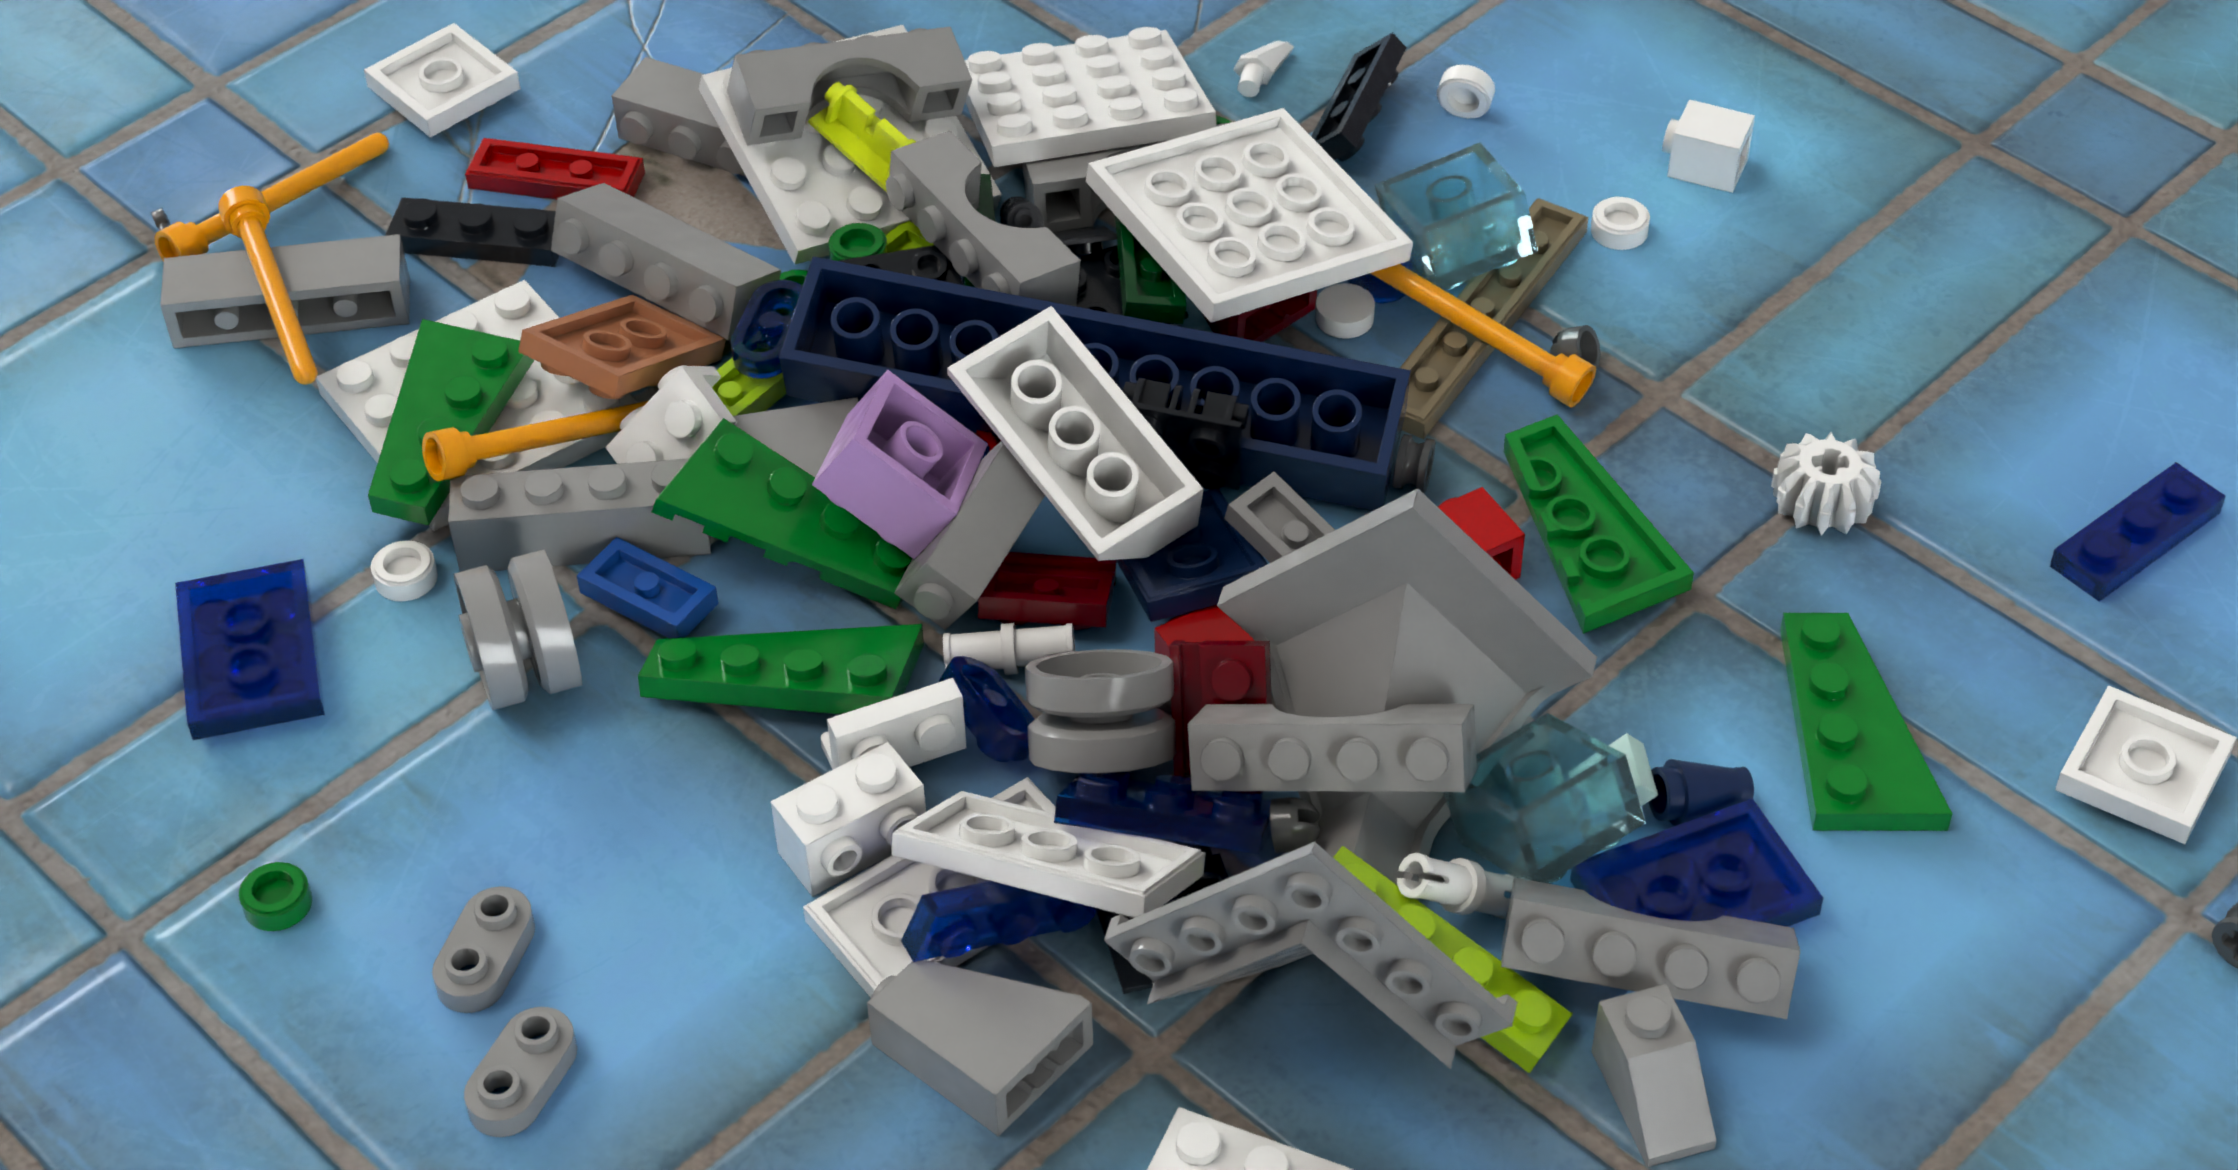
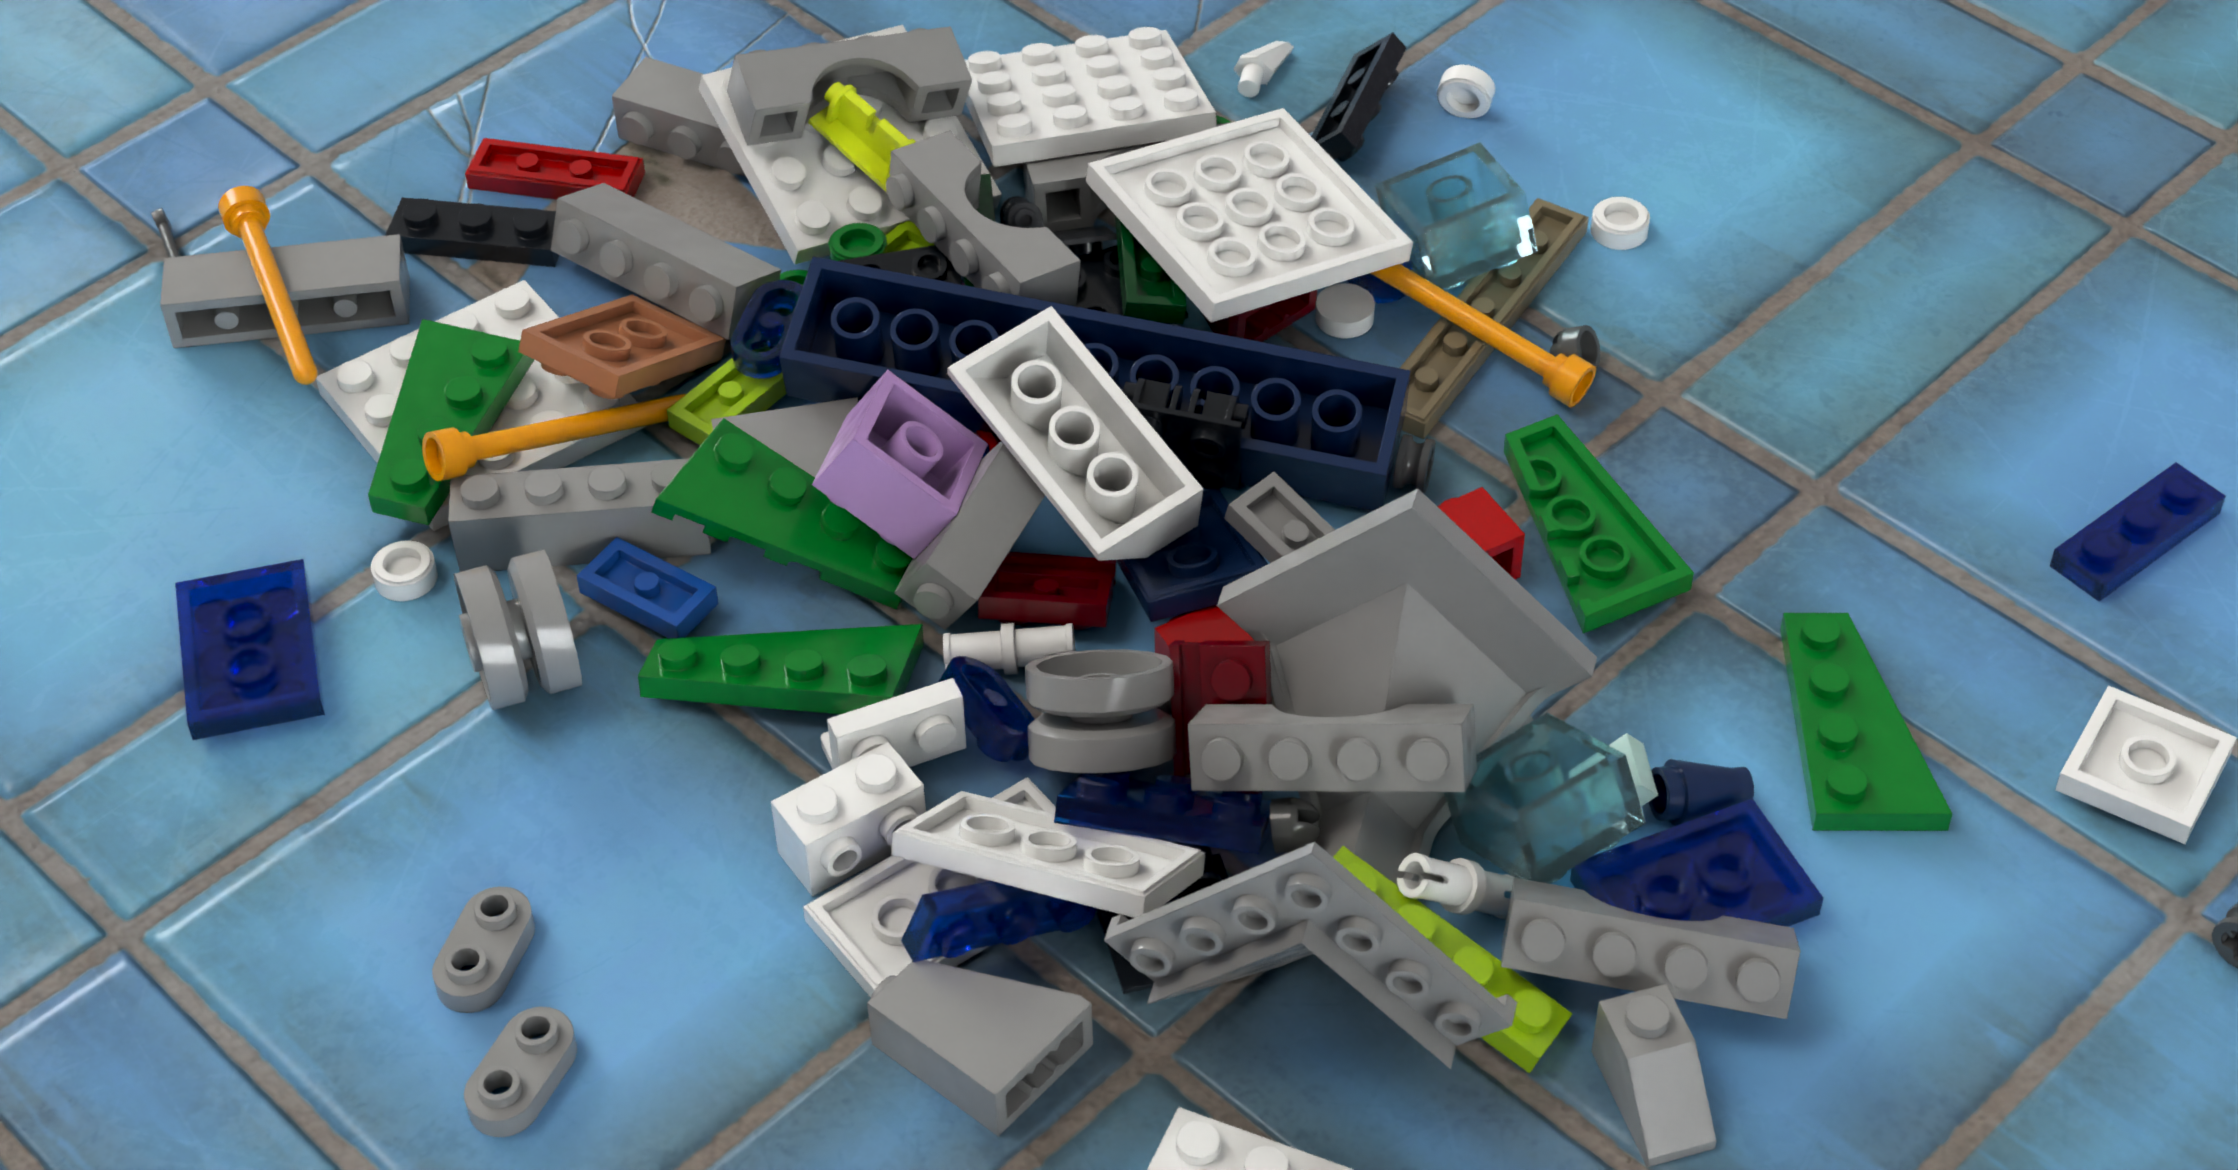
light orange piece [154,133,389,262] -> none
green tile [239,862,312,931] -> none
white plate [364,23,520,138] -> none
white bracket [605,365,737,464] -> none
white brick [1662,99,1755,193] -> none
white gear [1771,432,1881,536] -> none

